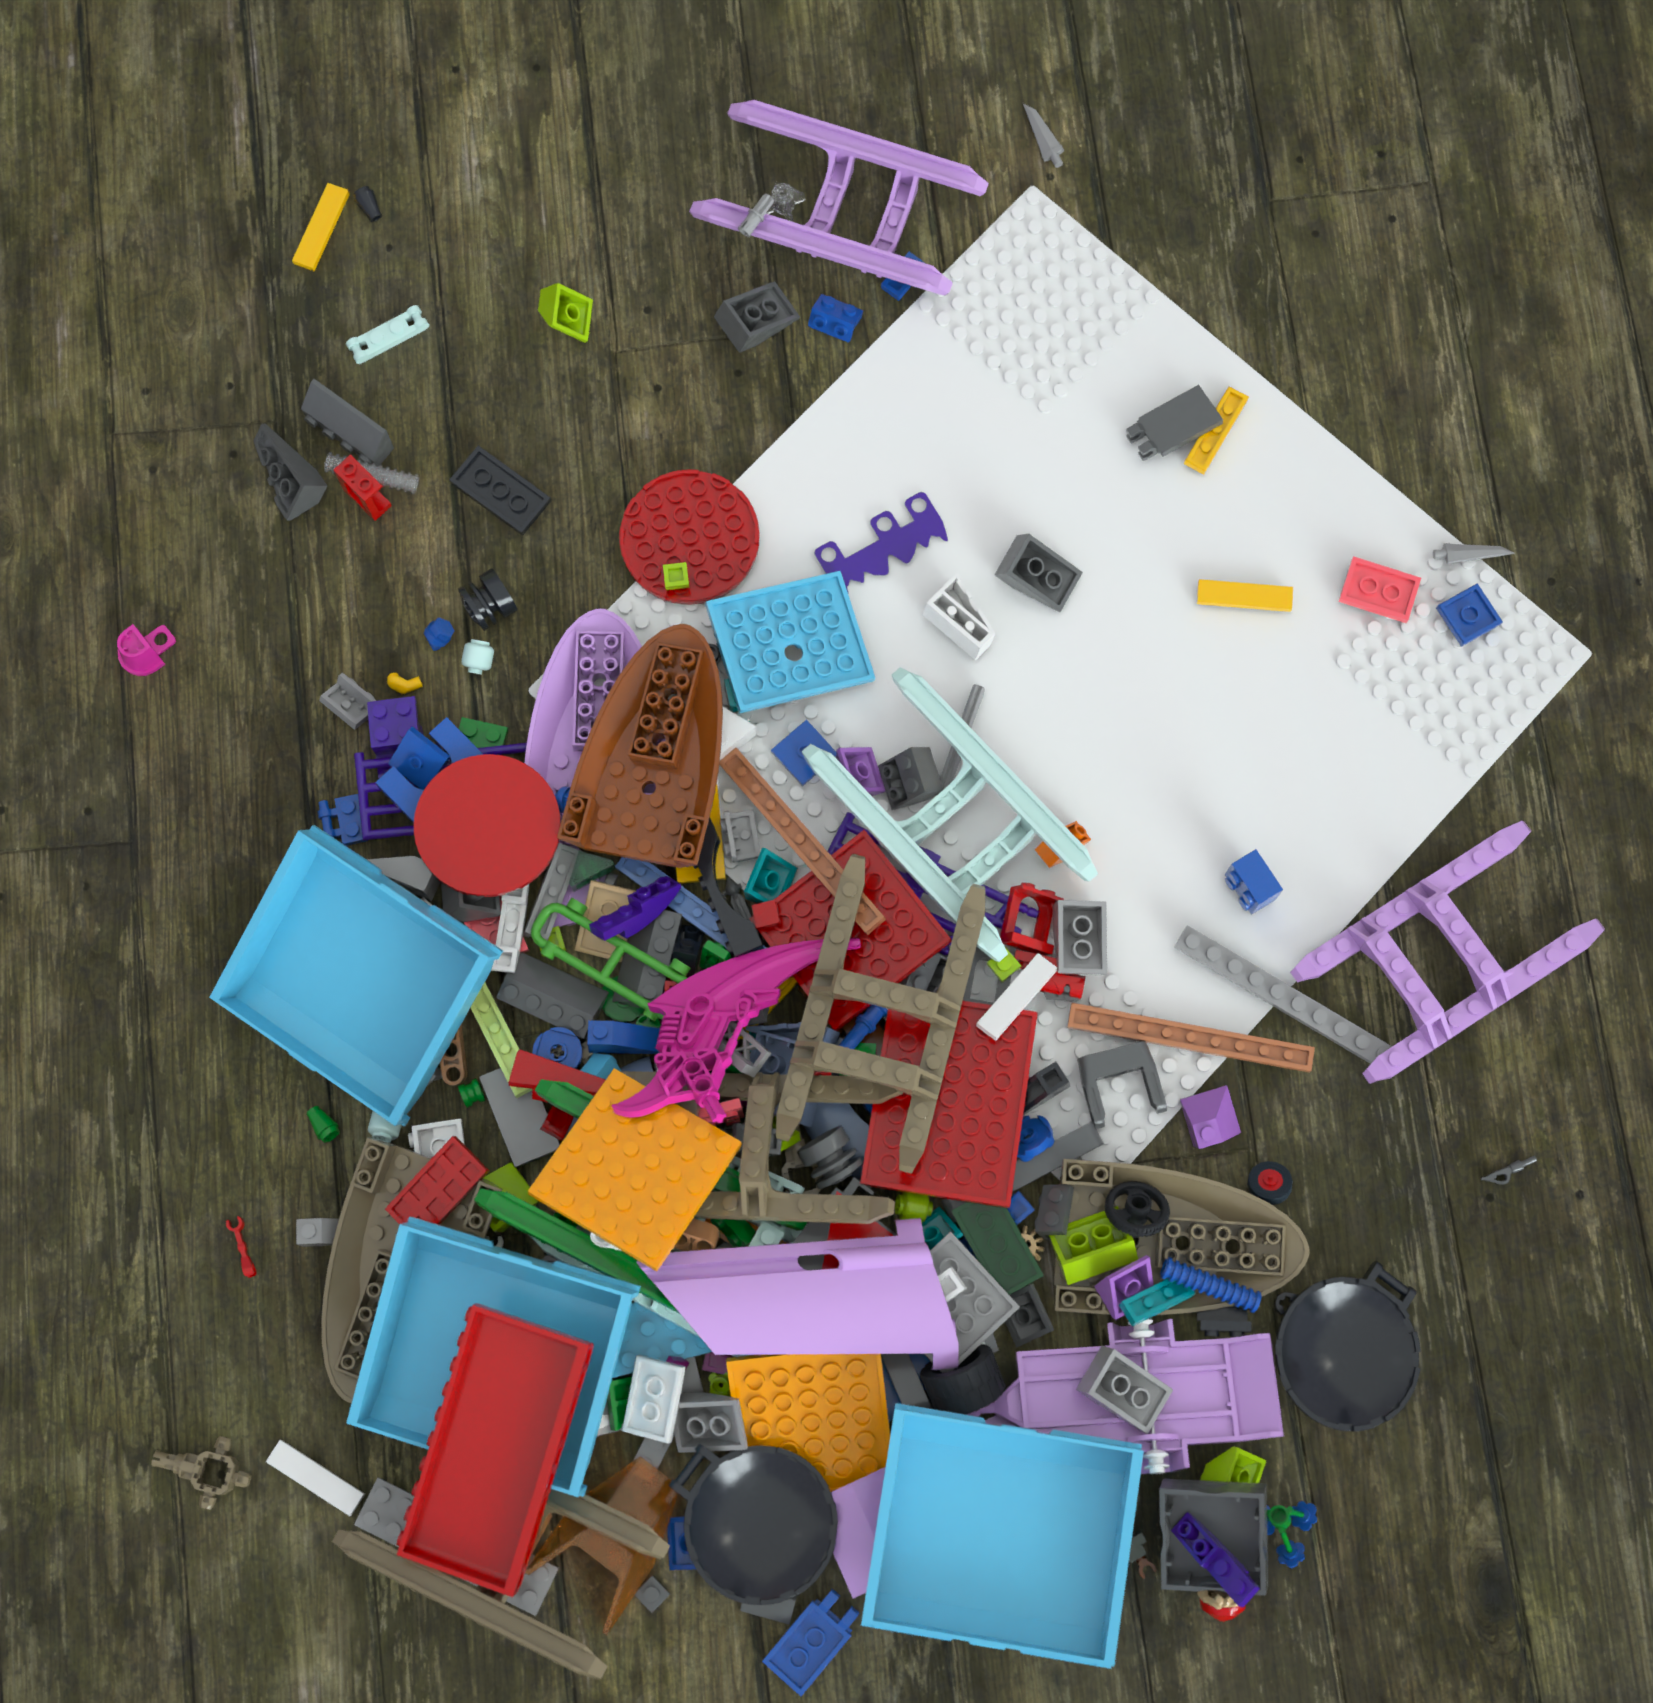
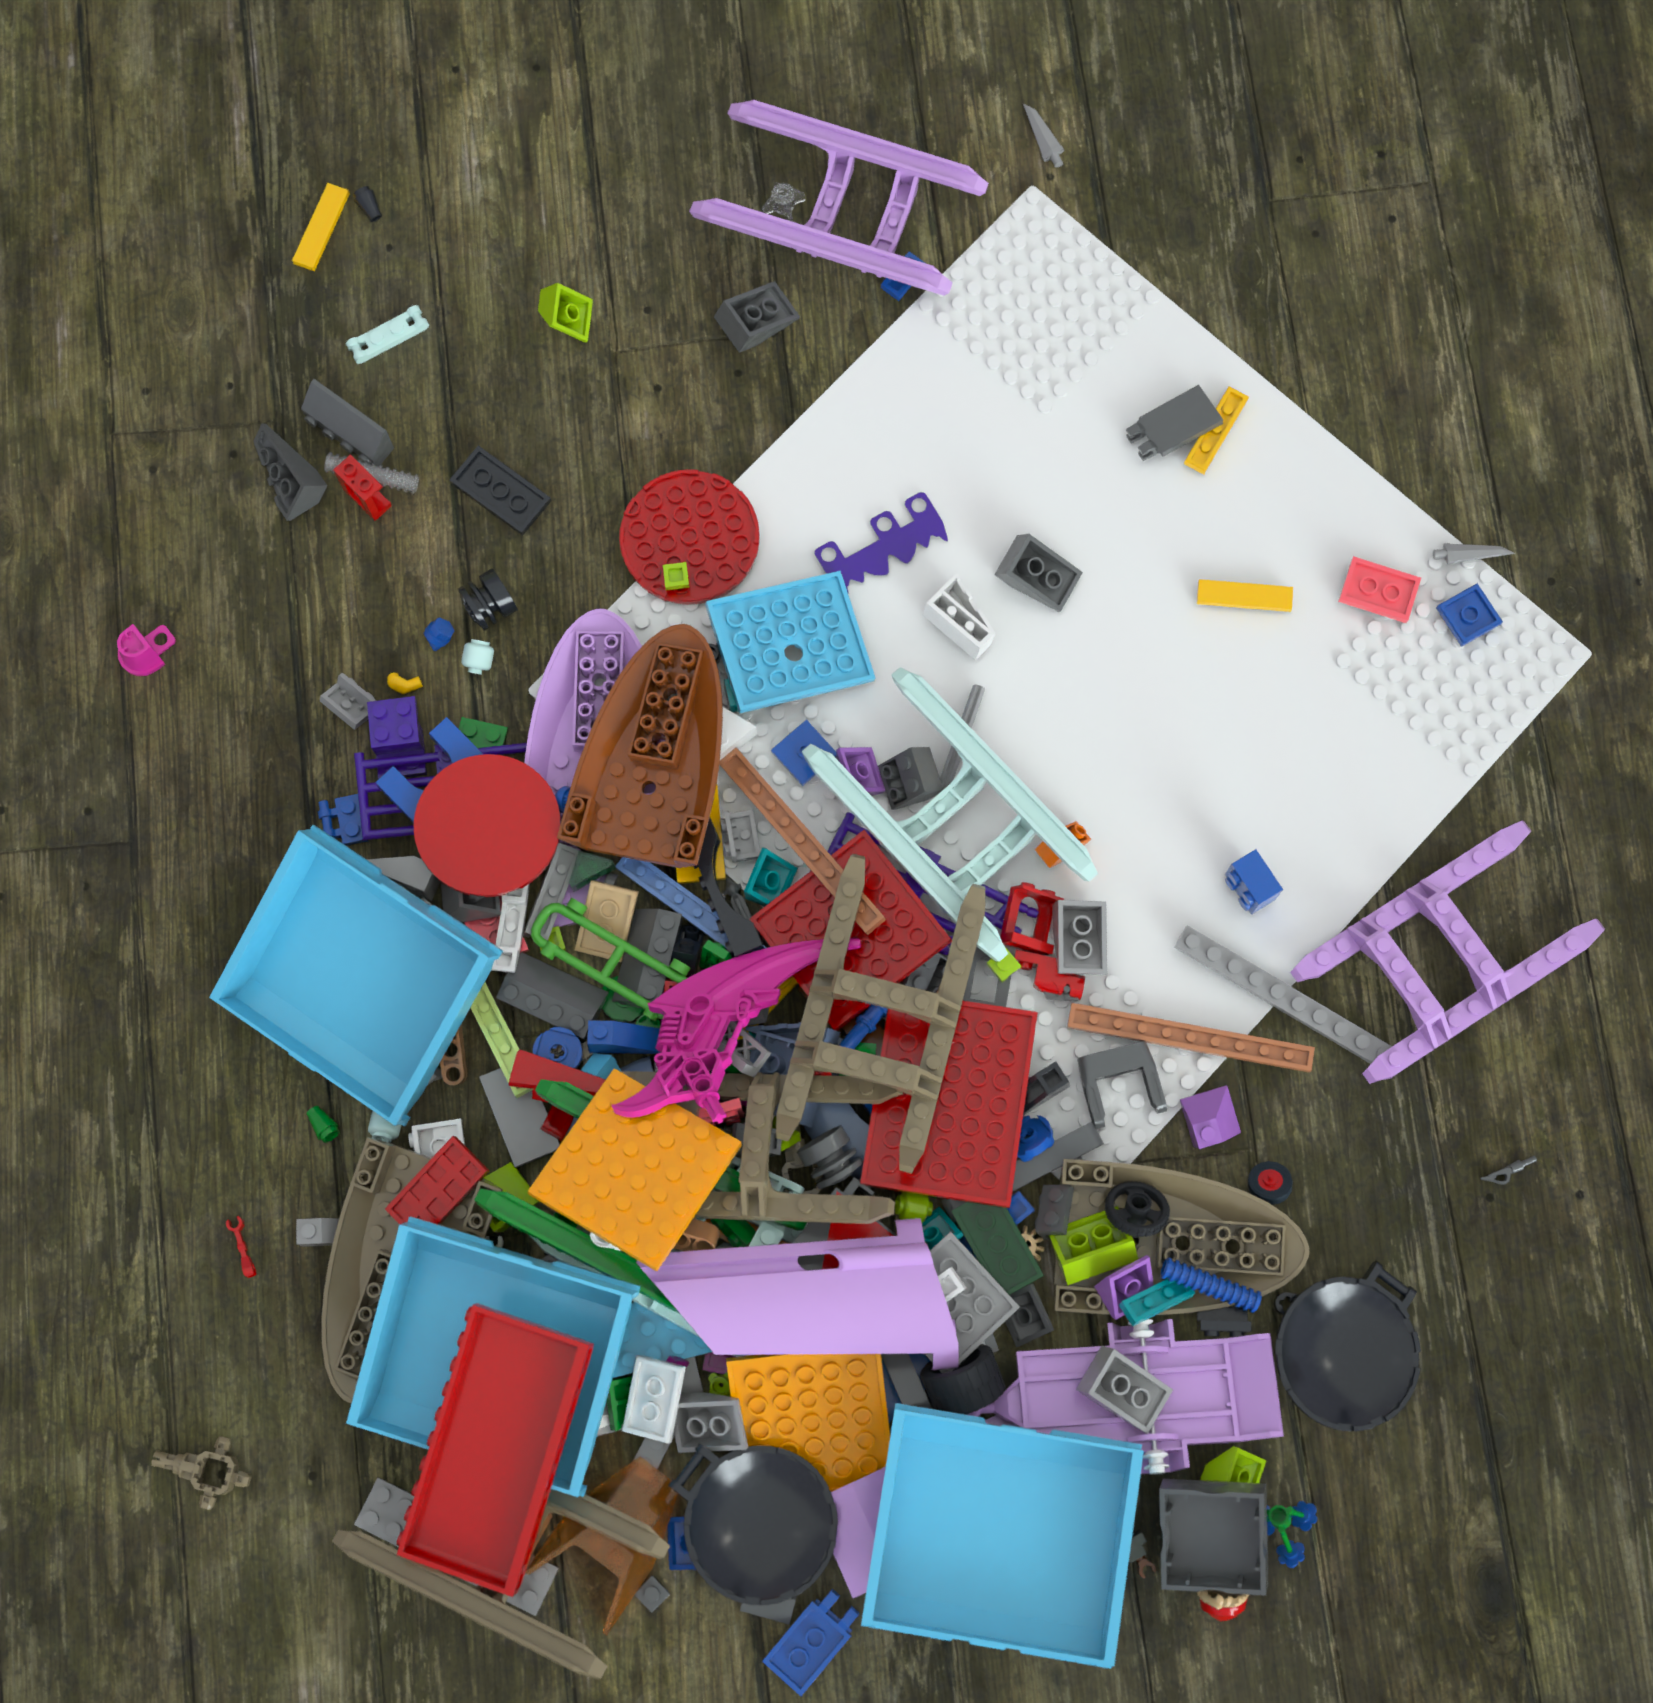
white tile [266,1440,365,1516] -> none
blue plate [388,727,450,790] -> none
green wheel [458,1078,486,1108] -> none
dark purple slope [589,876,681,941] -> none
light grey axle [738,194,774,237] -> none
red tile [752,899,781,930] -> none
blue bracket [808,294,863,342] -> none
white tile [976,954,1057,1041] -> none
dark purple slope [1171,1512,1260,1608] -> none

